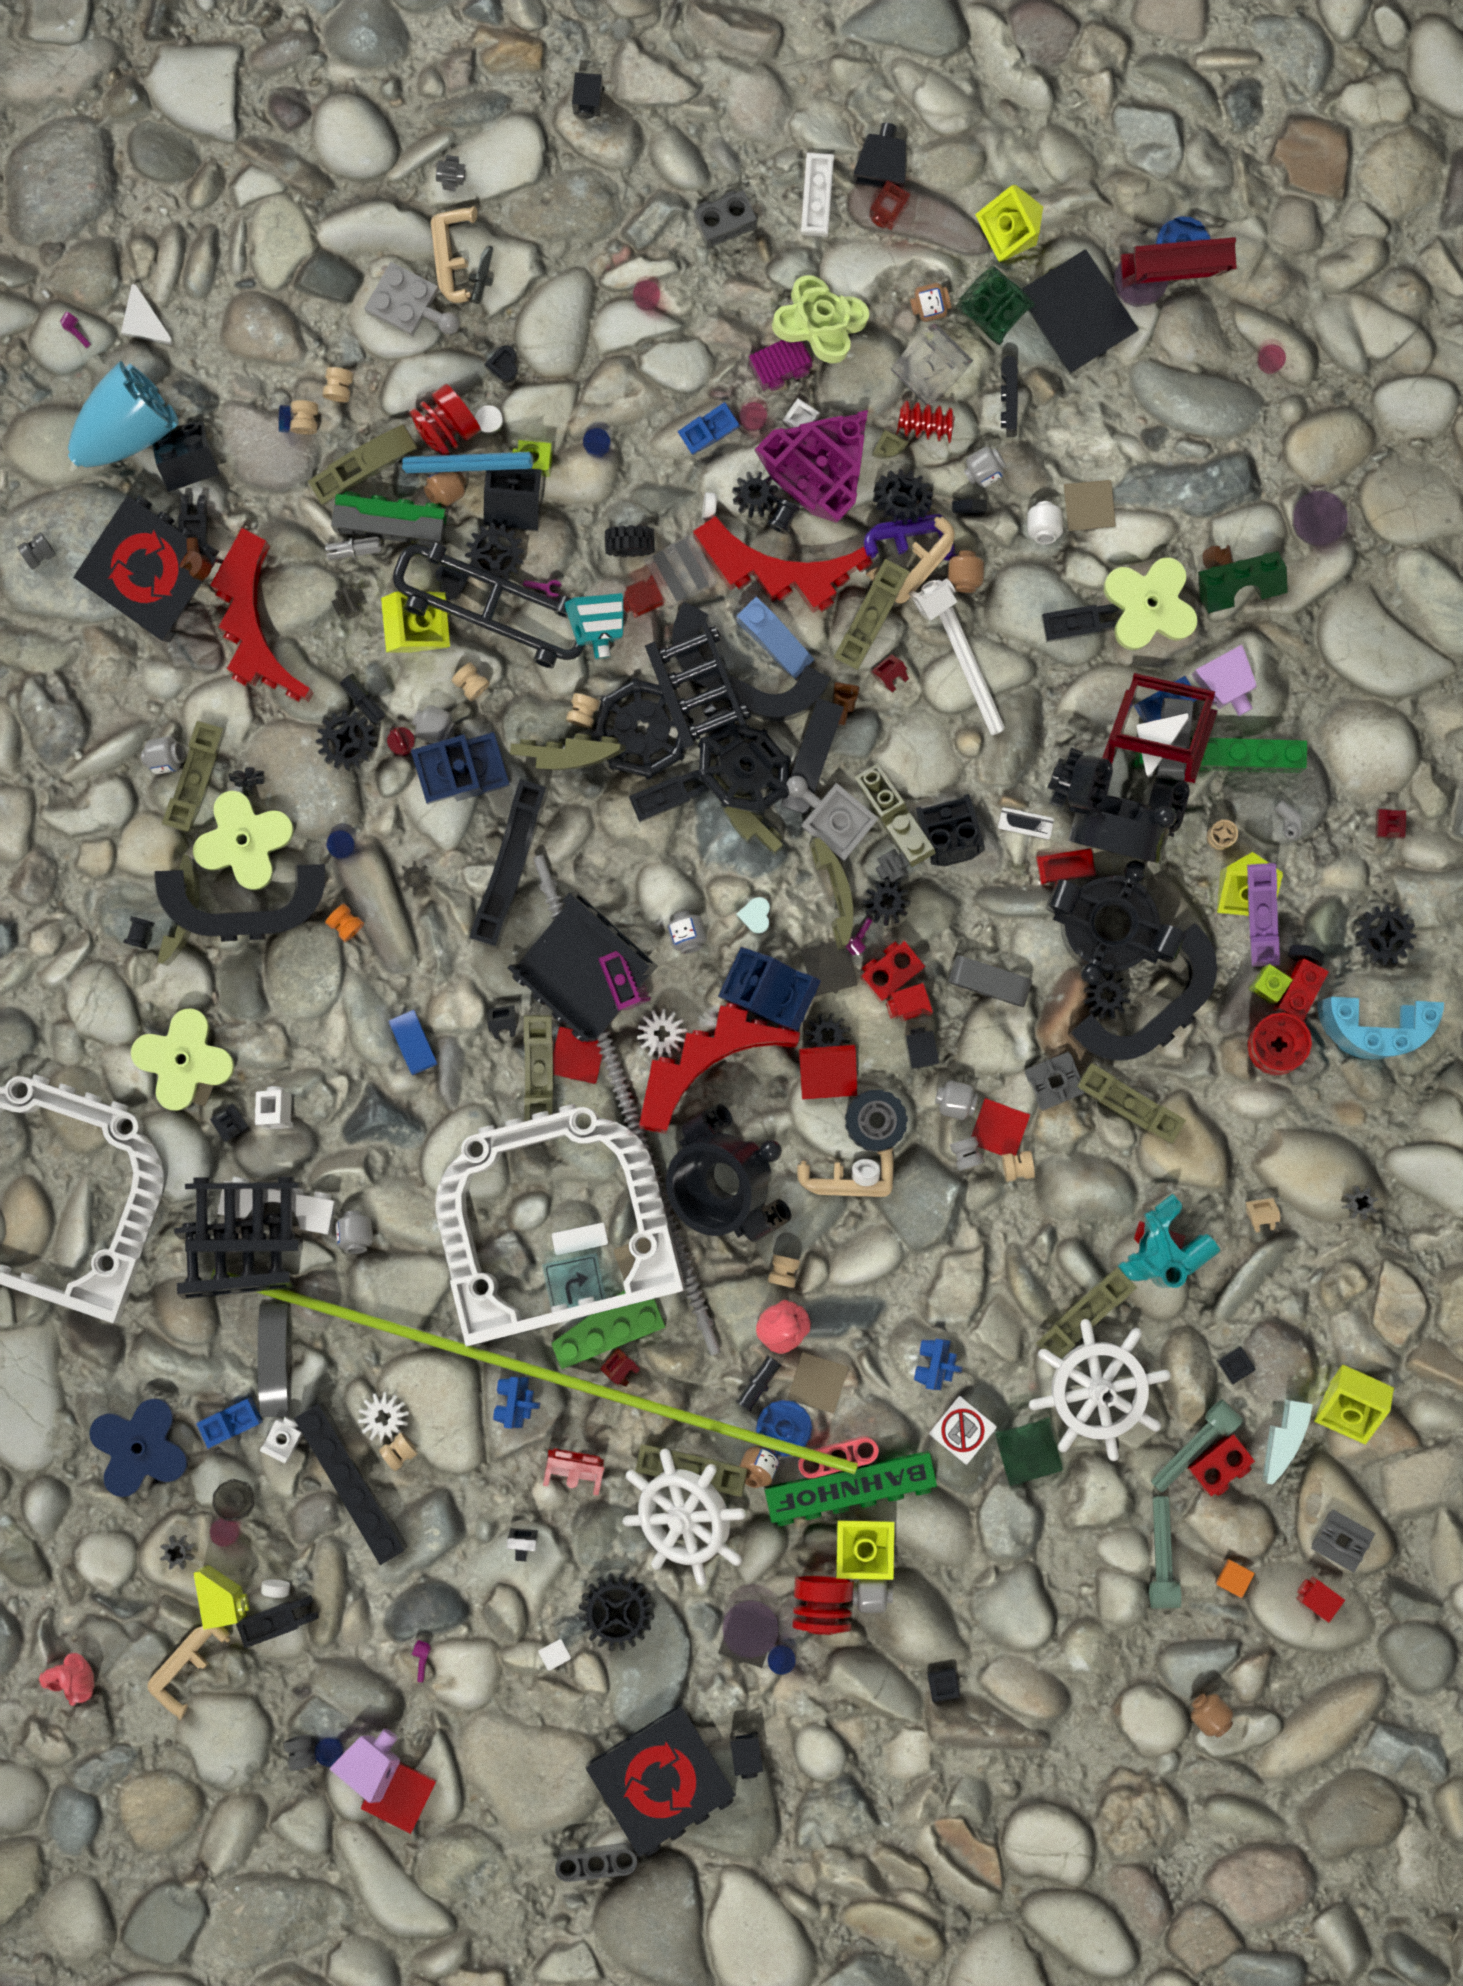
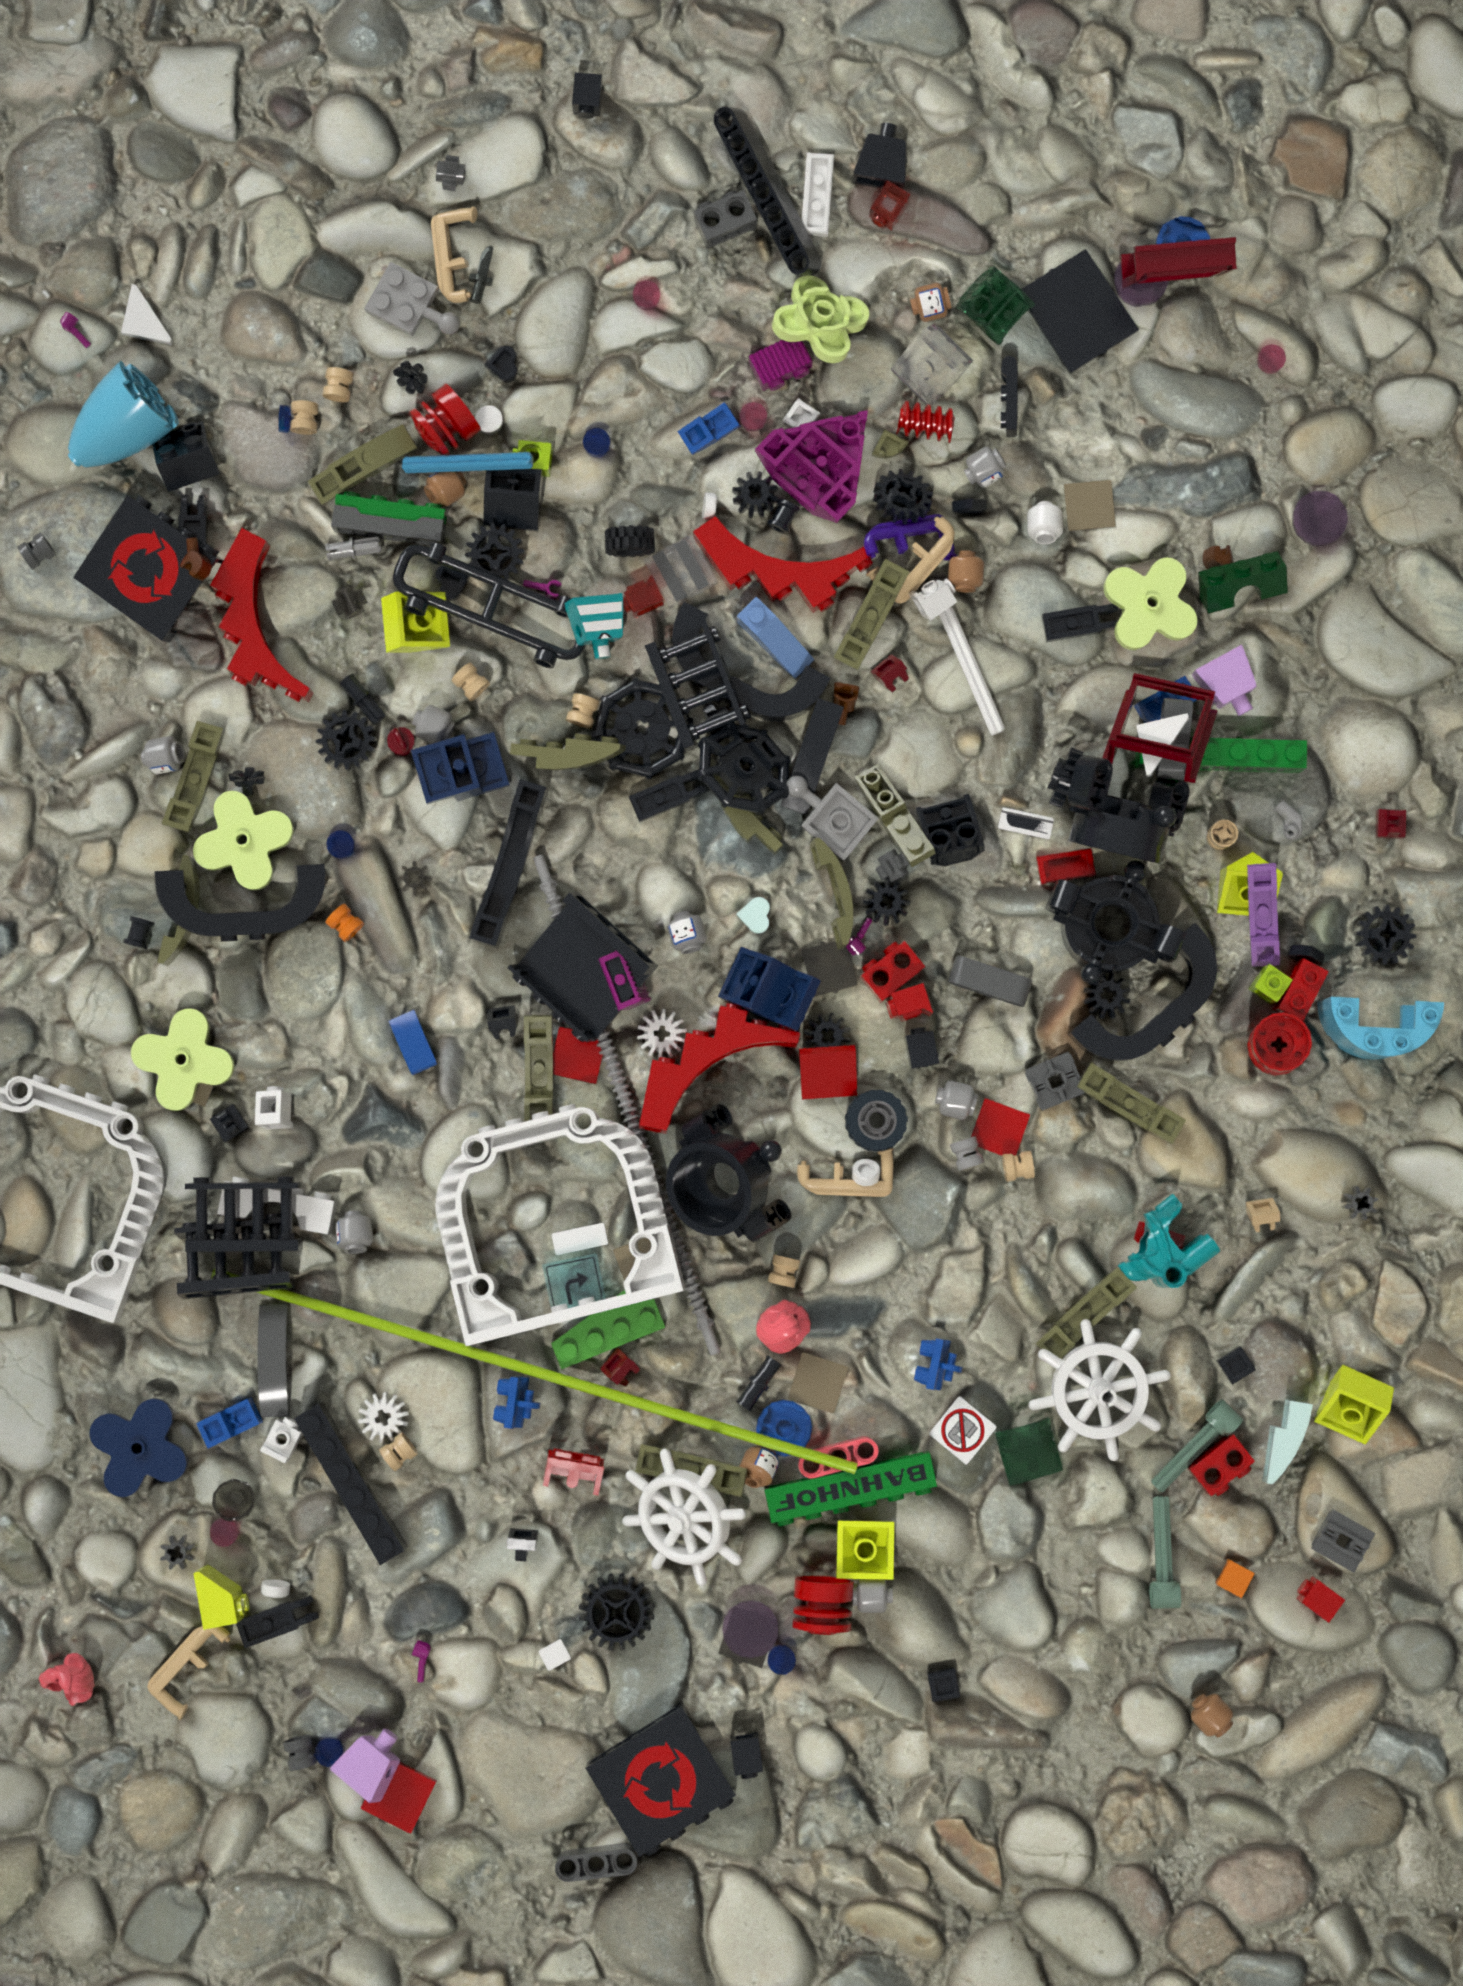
neon yellow slope [975,185,1043,262] -> none
none -> black plant [393,361,428,394]
none -> black beam [714,107,822,276]

